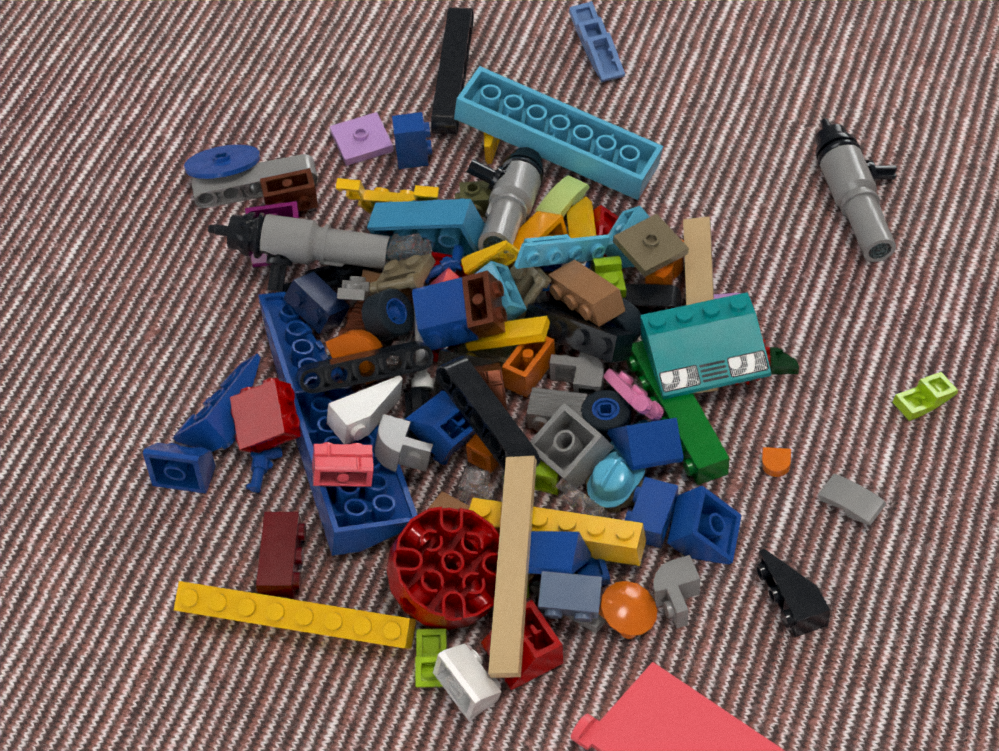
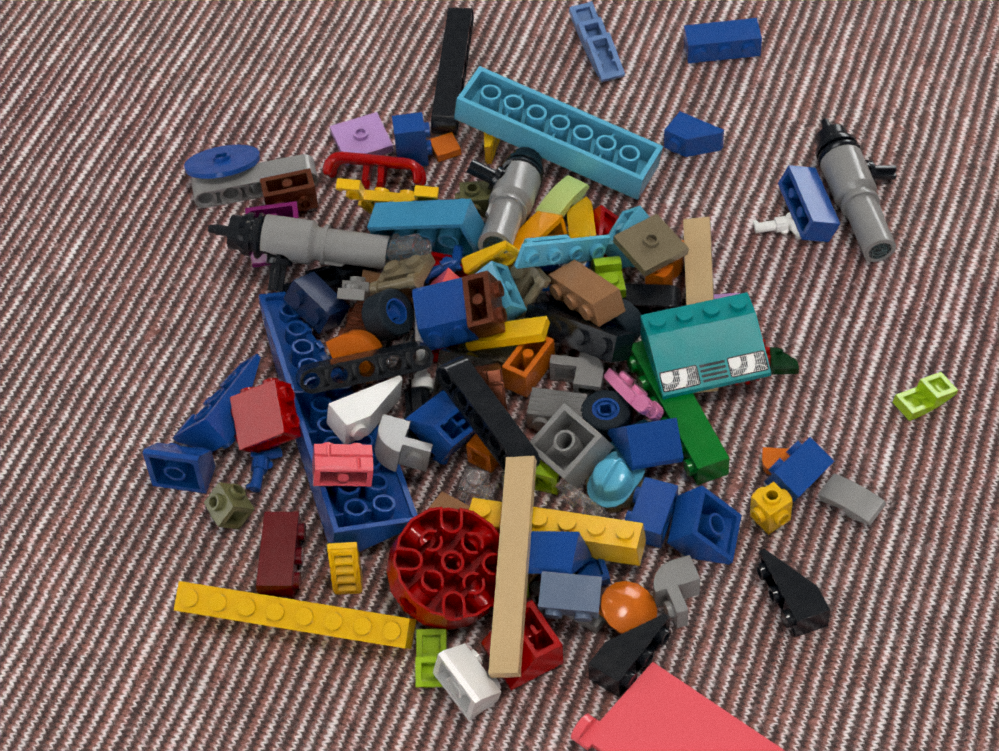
none -> olive brick [204,482,255,529]
none -> red piece [322,151,427,190]
none -> yellow slope [327,542,363,595]
none -> orange tile [428,132,462,162]
none -> black slope [588,613,671,697]
none -> blue slope [664,111,724,157]
none -> blue brick [684,18,762,64]
none -> yellow brick [750,482,793,535]
none -> white piece [753,212,801,239]
none -> blue brick [764,437,834,502]
none -> blue brick [778,165,840,242]

